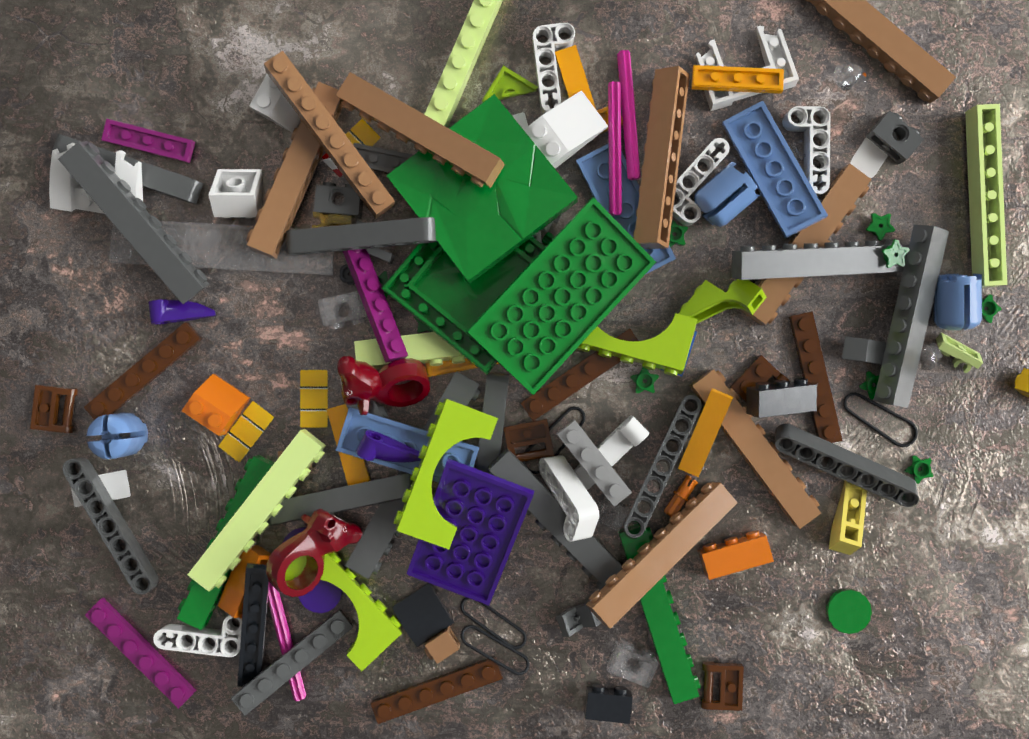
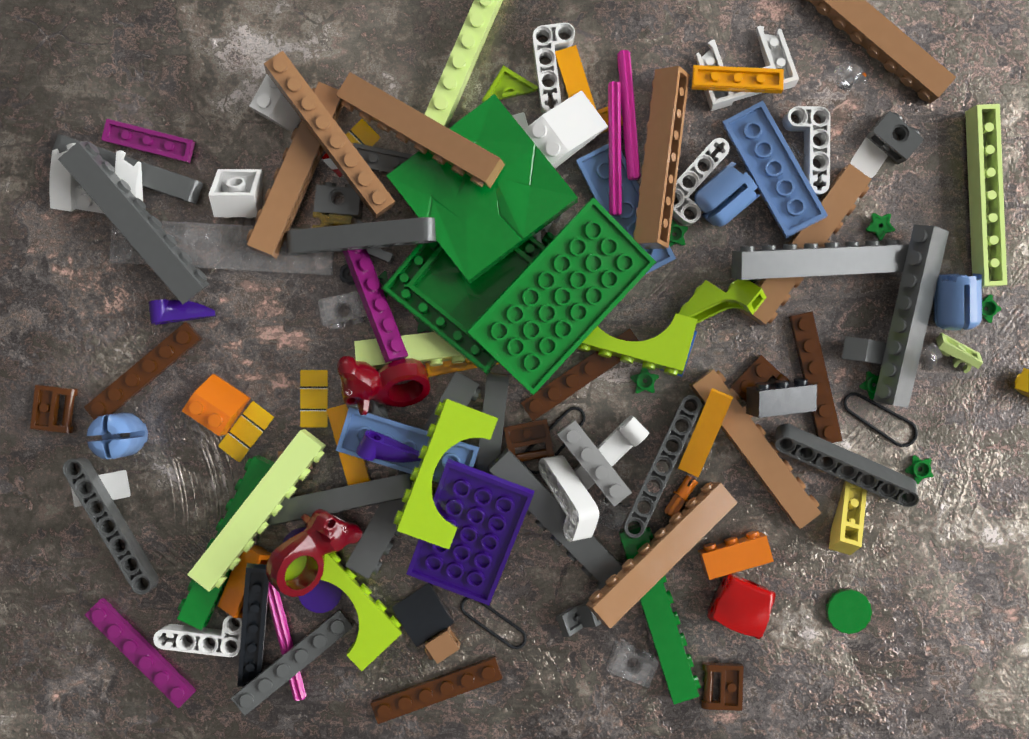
black piece [460,625,530,675] -> none
black brick [584,684,633,724] -> none
plate [882,239,910,268] -> none
none -> red piece [707,574,776,639]

